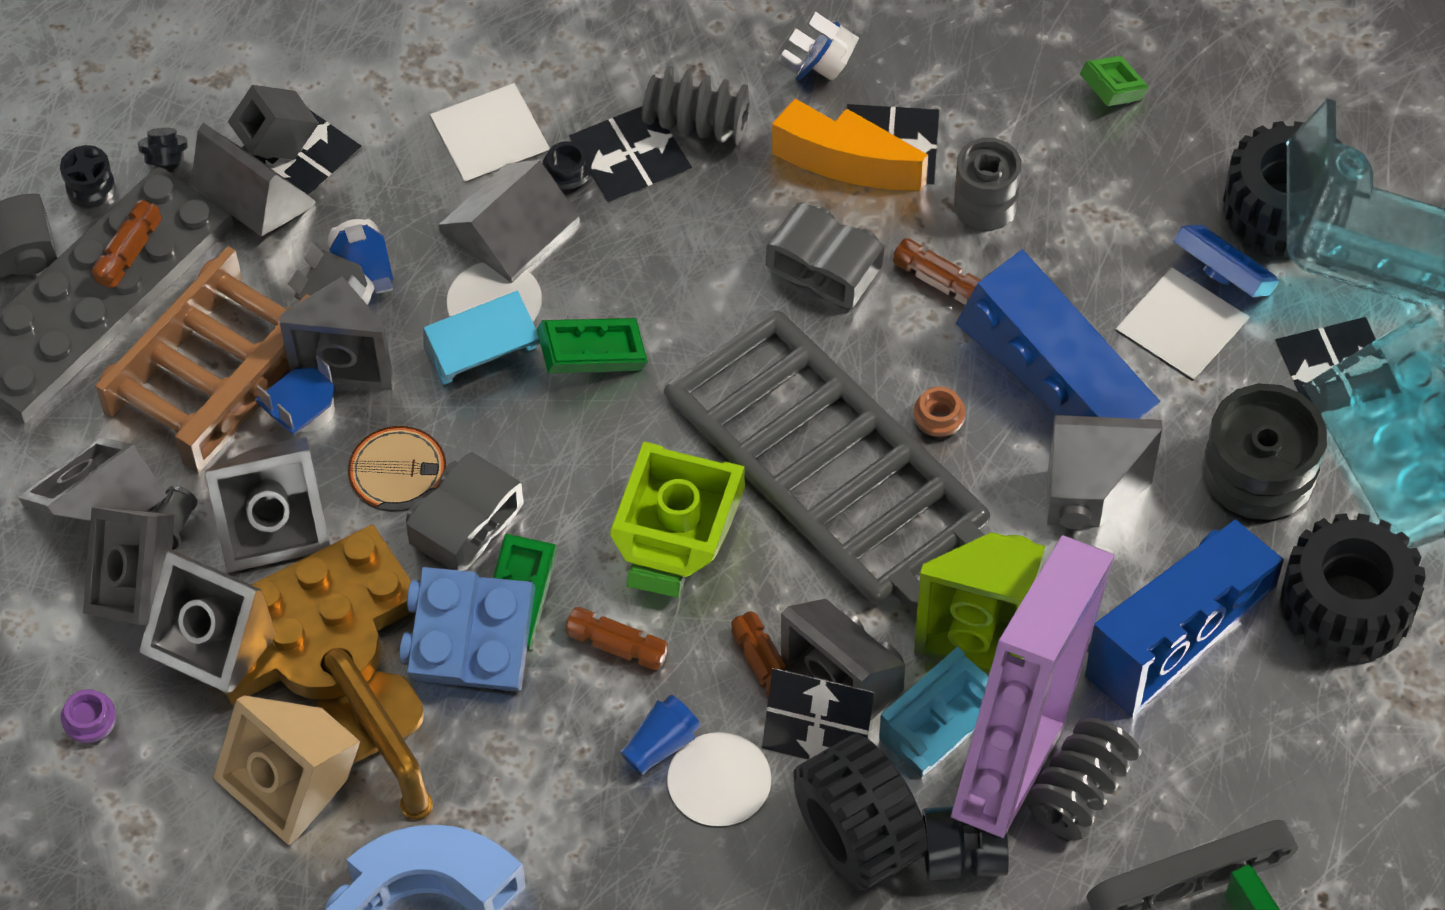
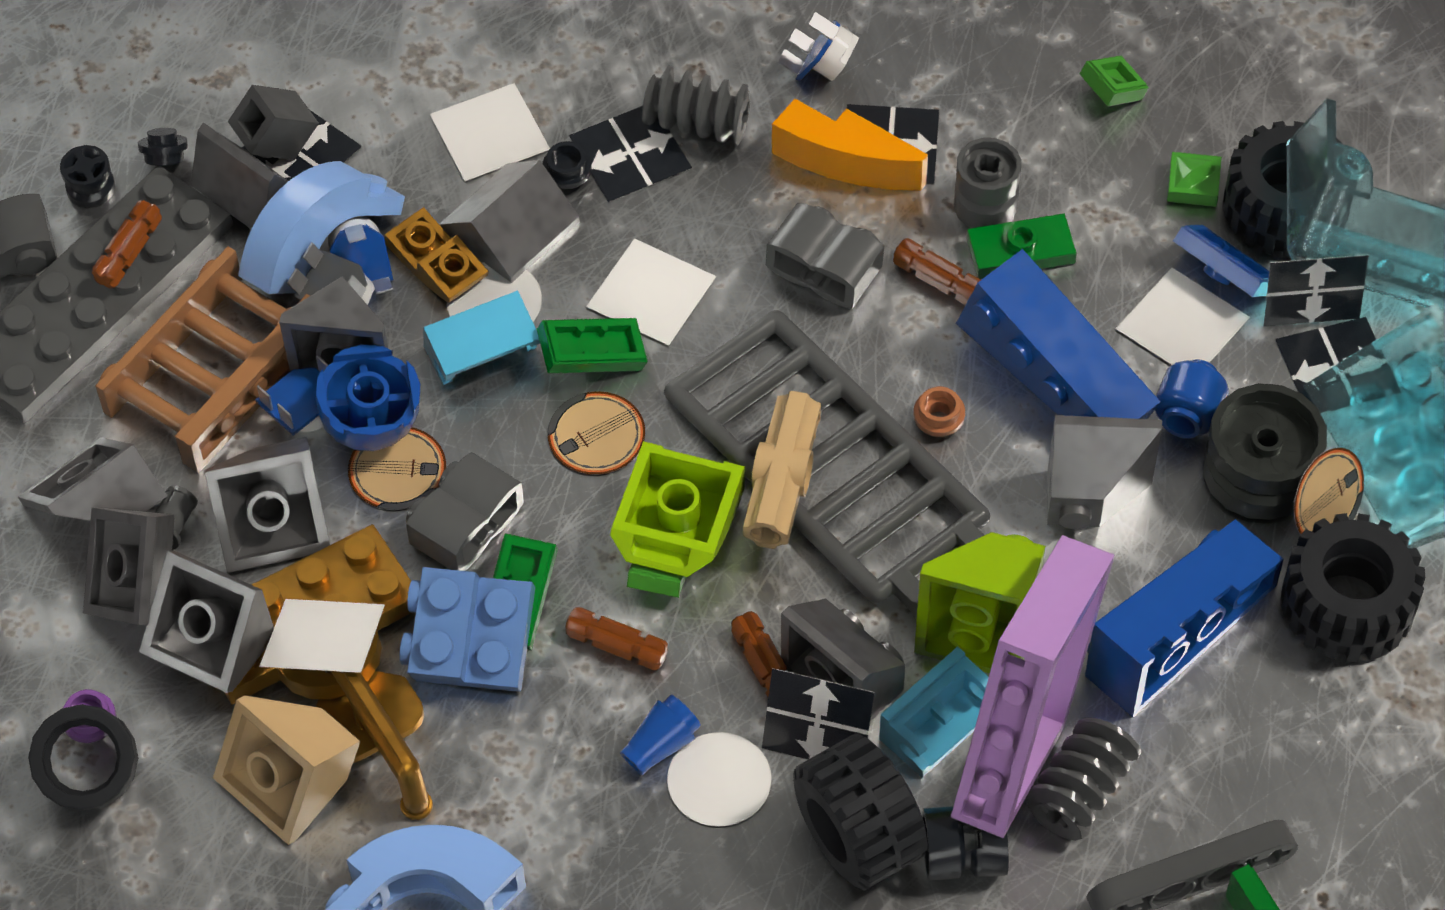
none -> black tyre [28,704,139,811]
none -> light blue arch [238,161,405,294]
none -> white sticker [259,599,385,673]
none -> blue cylinder [316,345,421,451]
none -> pearl gold slope [384,207,489,303]
none -> tan sticker [548,391,645,475]
none -> white sticker [586,238,717,346]
none -> tan piece [743,391,821,549]
none -> green plate [966,213,1077,279]
none -> blue head [1155,359,1229,438]
none -> bright green tile [1167,152,1222,207]
none -> black sticker [1264,255,1369,326]
none -> tan sticker [1294,447,1364,535]

